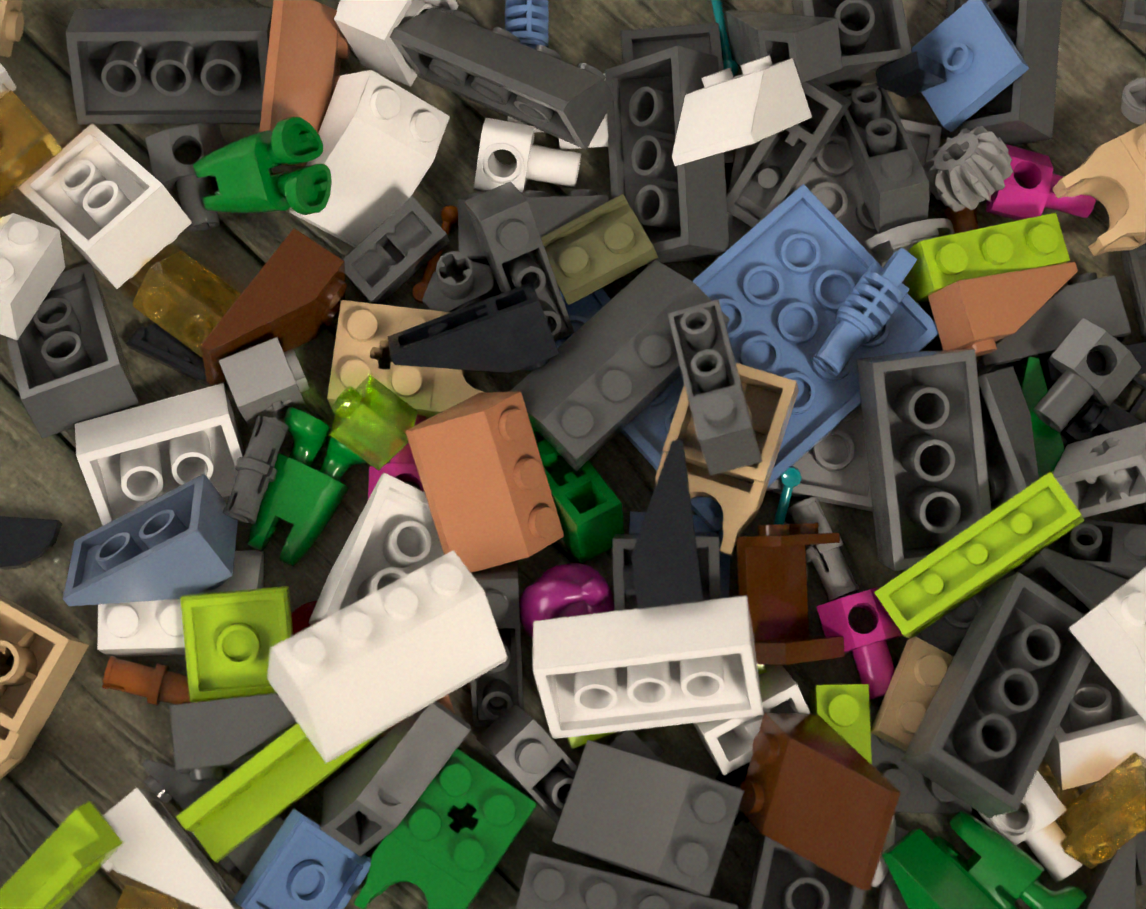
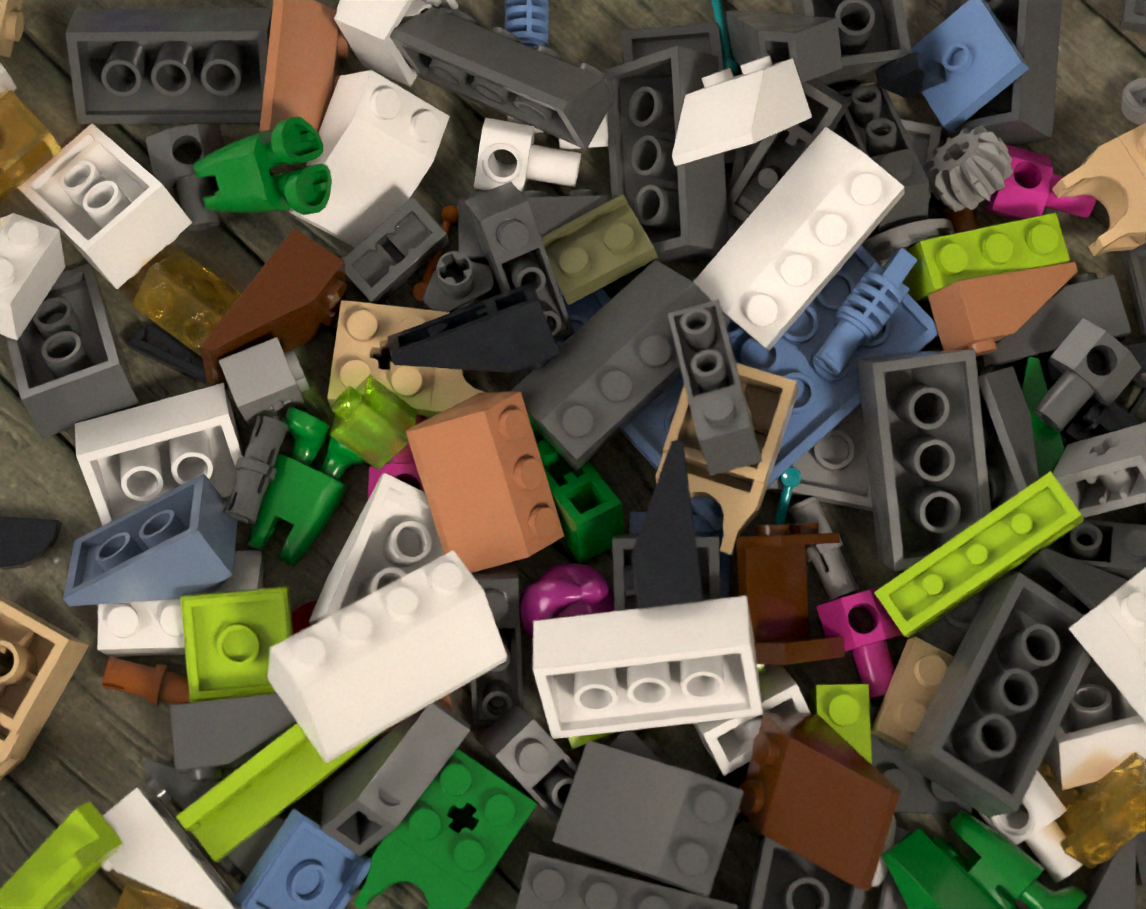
none -> white slope [694,127,905,351]

